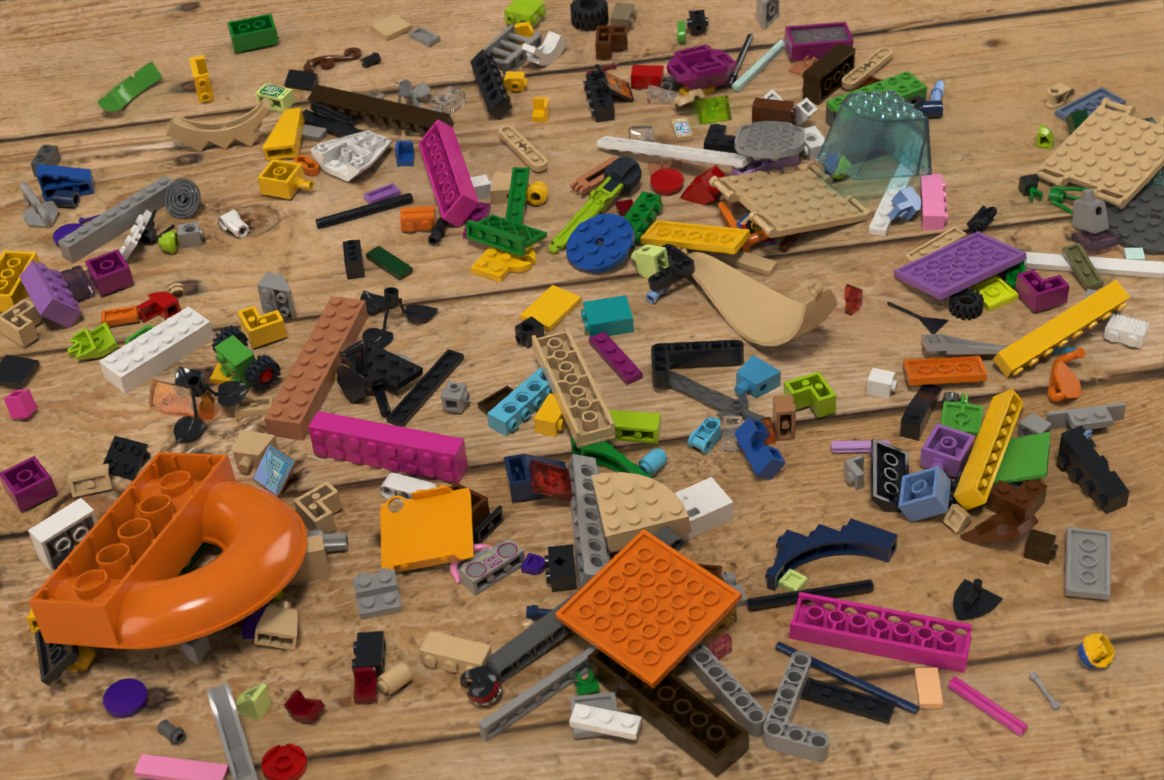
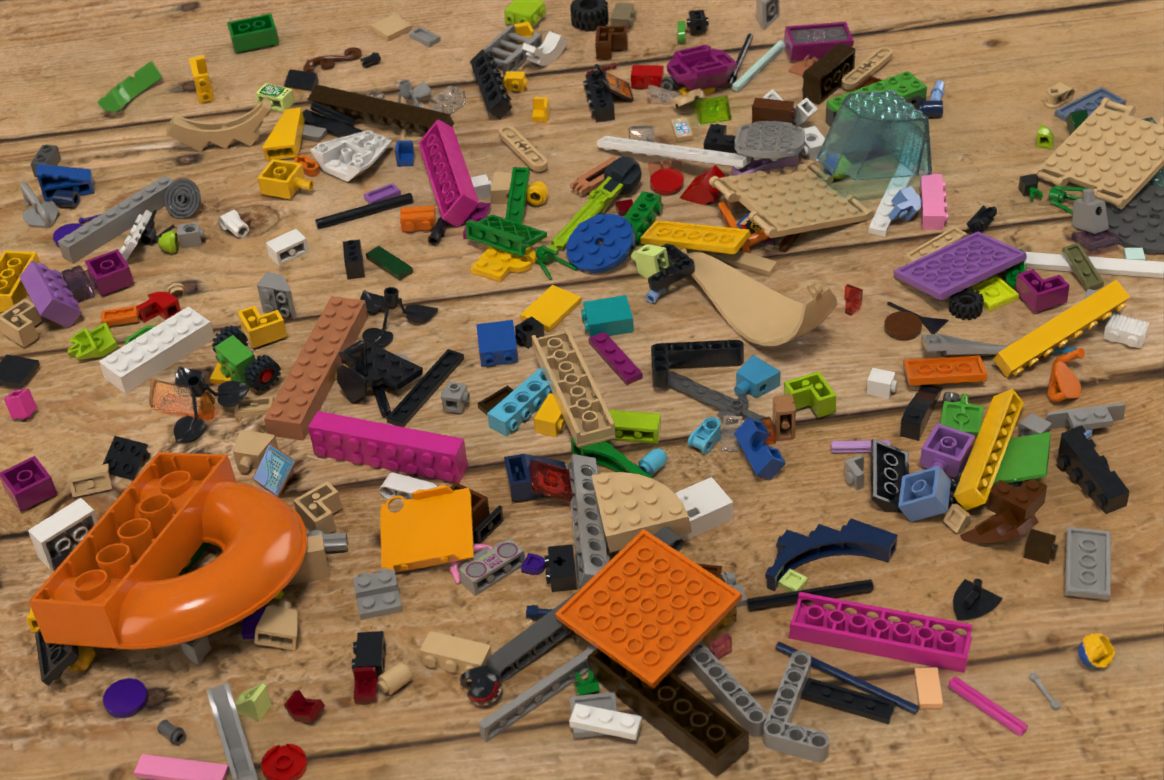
none -> white brick [266,229,309,266]
none -> blue panel [476,320,518,367]
none -> green plant [536,245,577,280]
none -> reddish brown tile [884,311,922,340]

